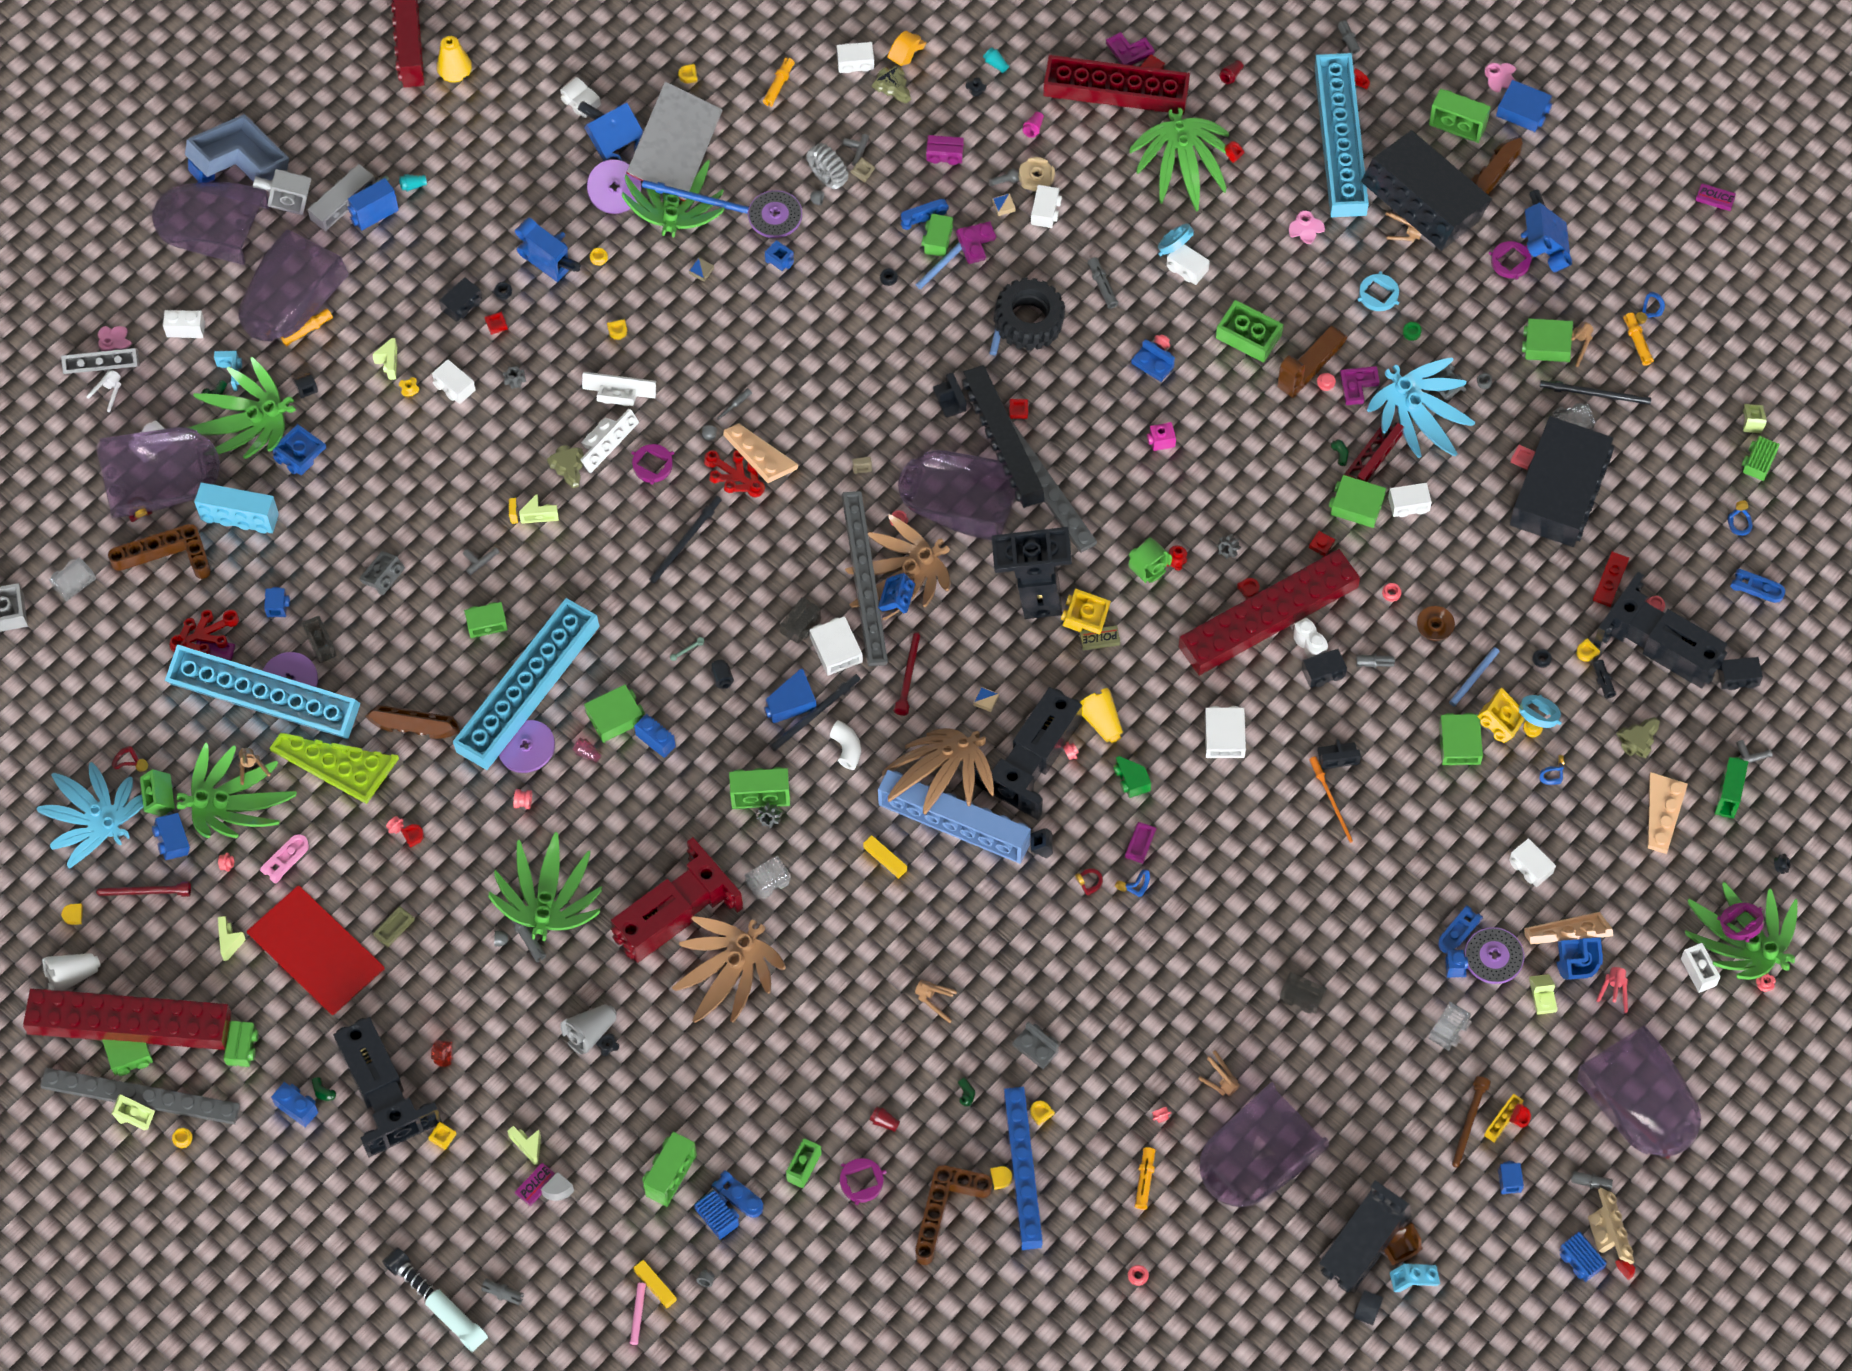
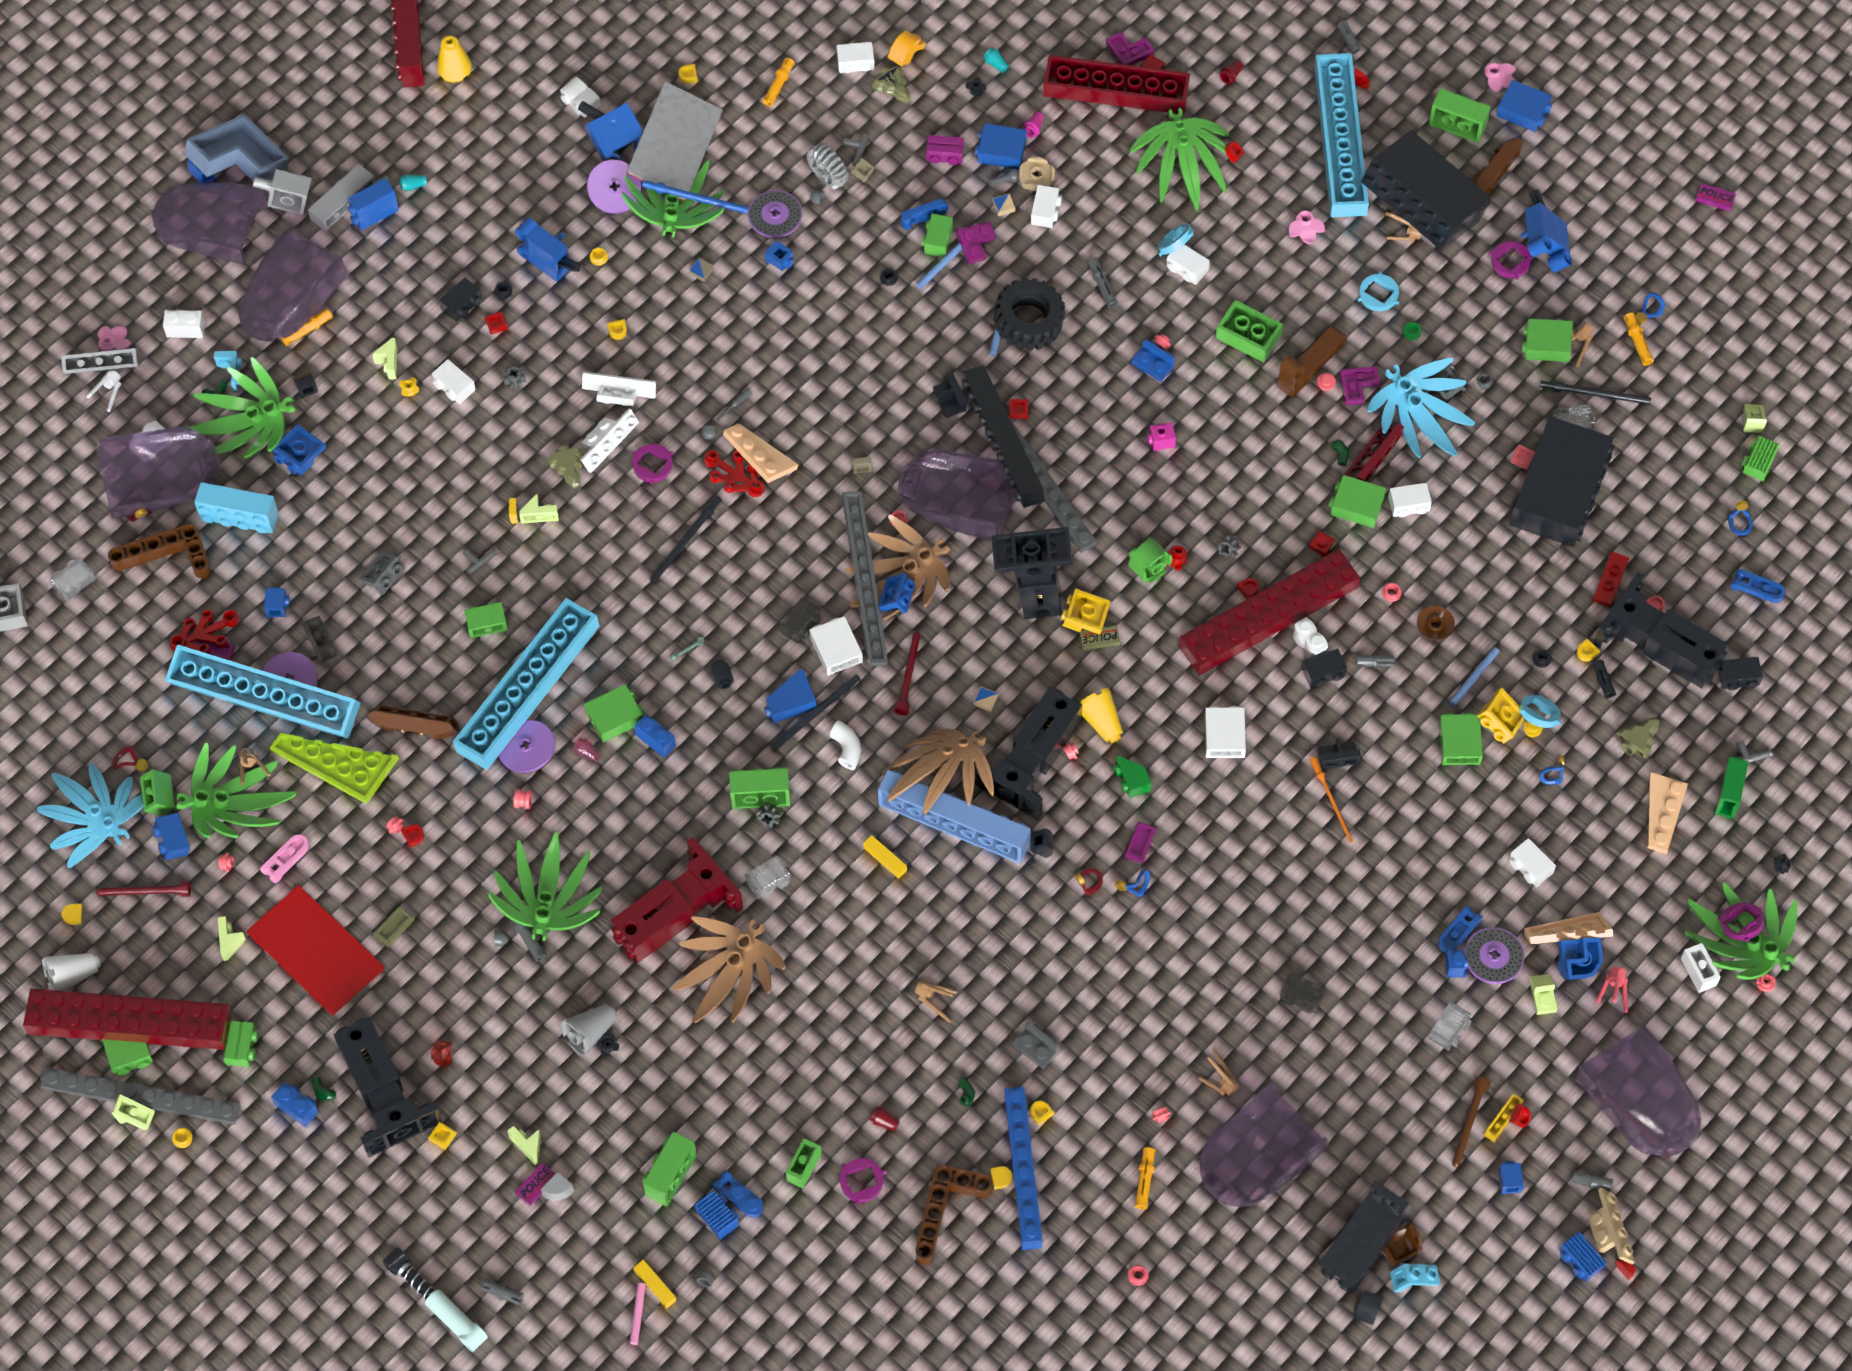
none -> blue brick [975,123,1027,169]

